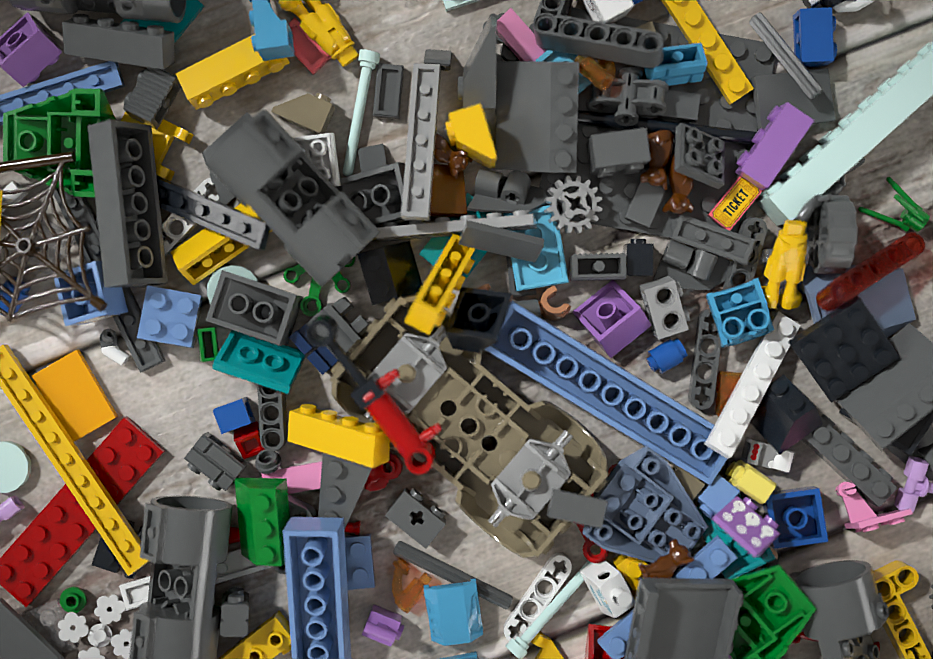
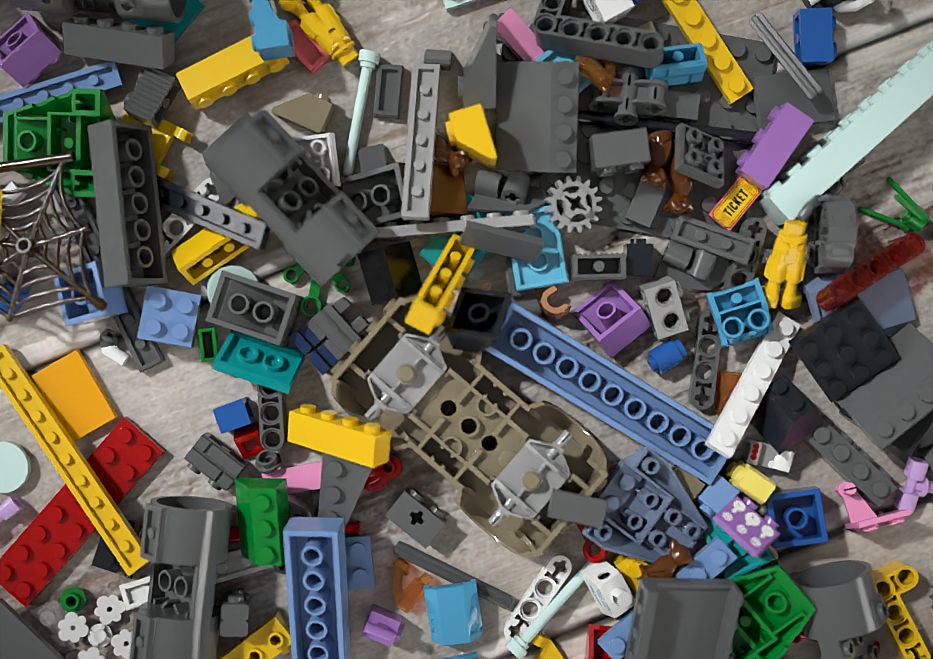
red piece [306,315,442,474] -> none

